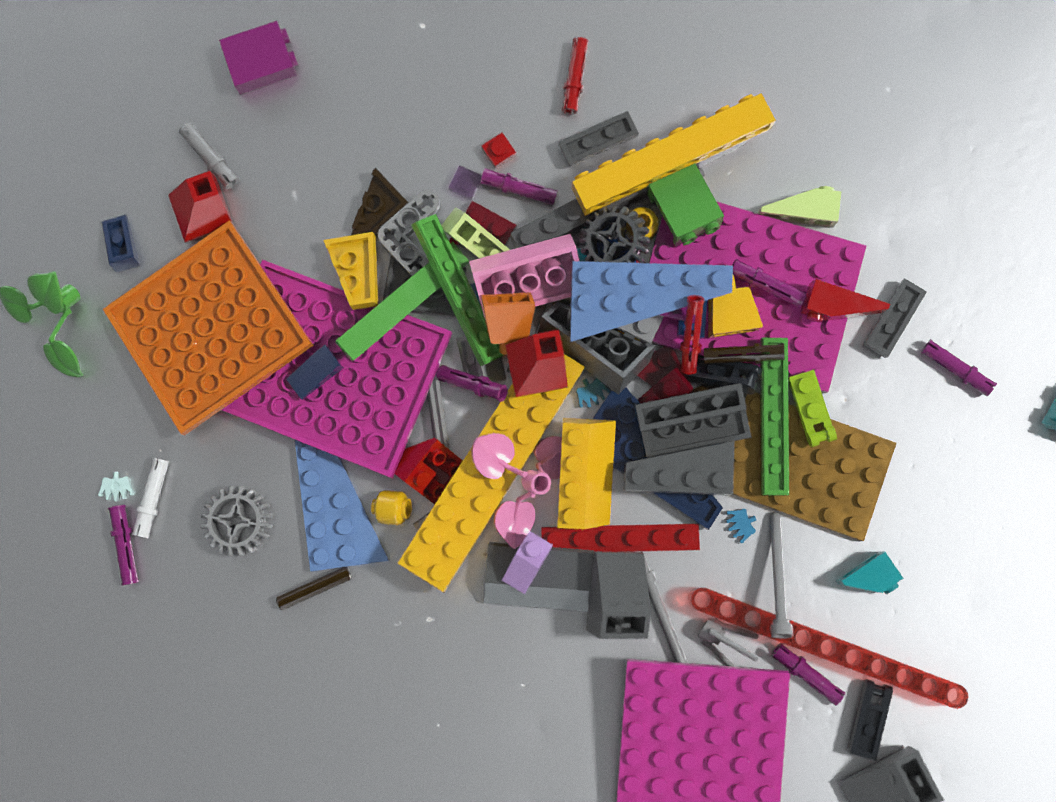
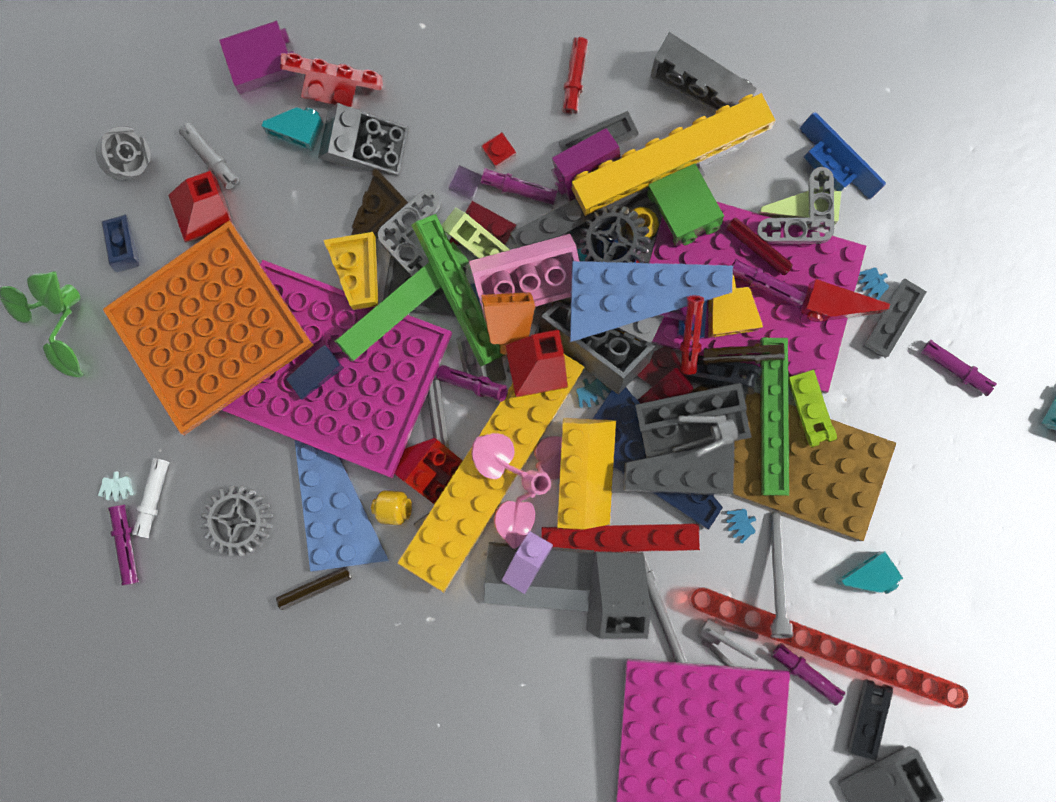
none -> light grey cylinder [95,126,151,180]
none -> teal slope [261,107,324,152]
none -> bracket [280,53,382,107]
none -> dark grey slope [318,103,408,176]
none -> magenta brick [551,128,621,202]
none -> dark grey wedge [650,32,757,111]
none -> light grey plant [673,415,738,456]
none -> dark red axle [726,218,793,275]
none -> light grey beam [757,167,834,244]
none -> blue bracket [800,112,886,199]
none -> dark azure piece [858,268,889,300]

